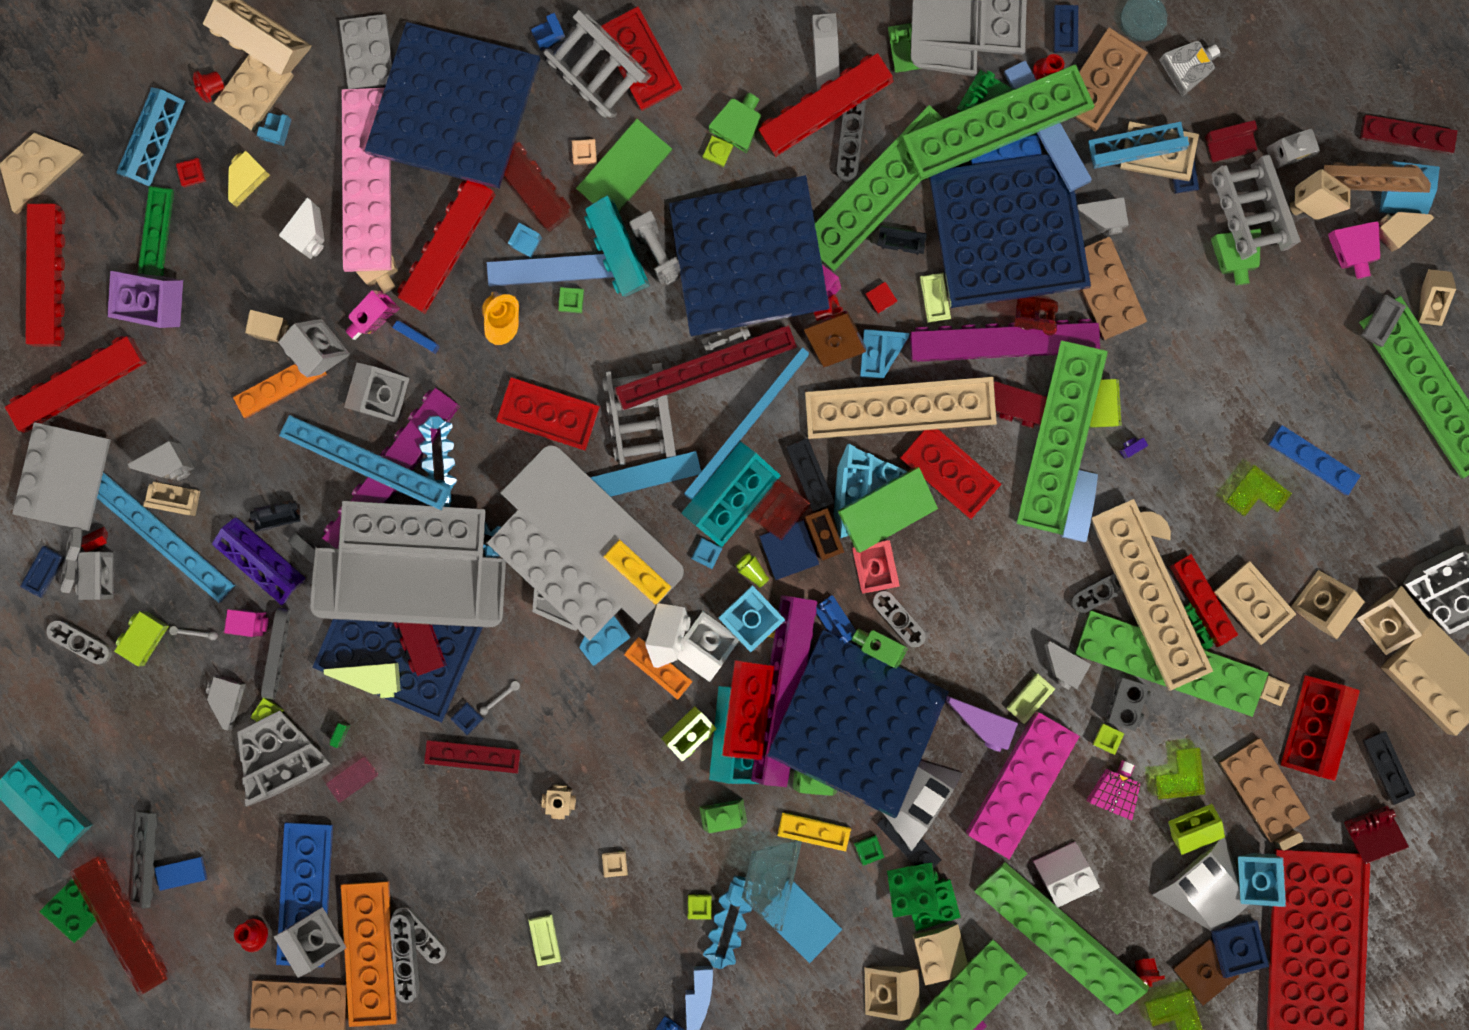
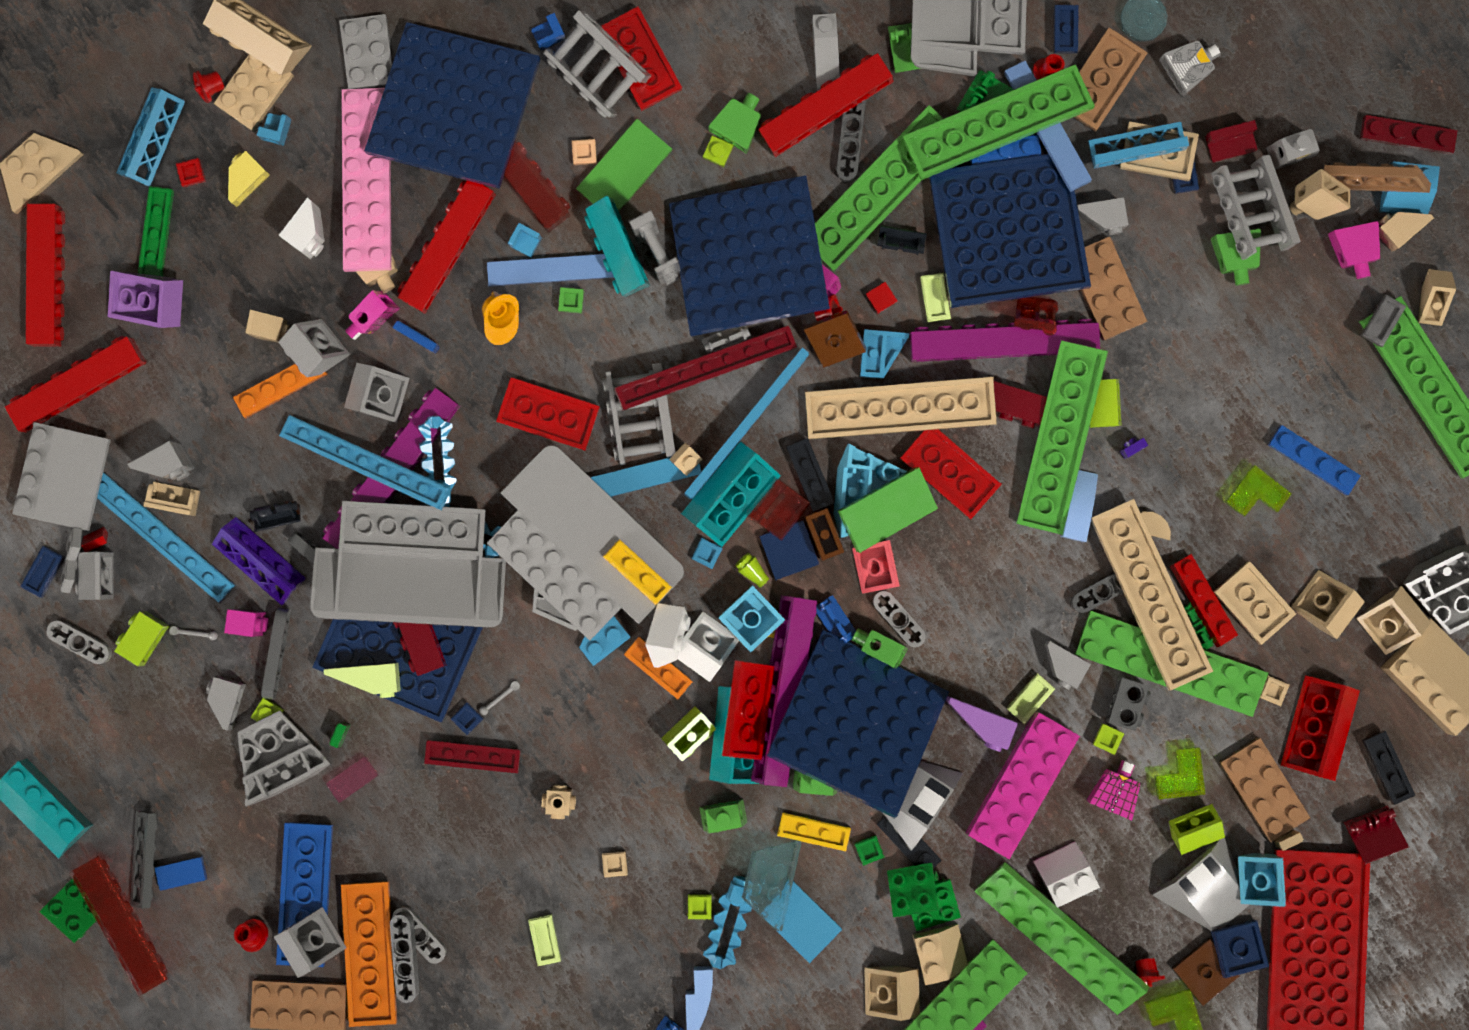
none -> tan plate [669,443,702,476]

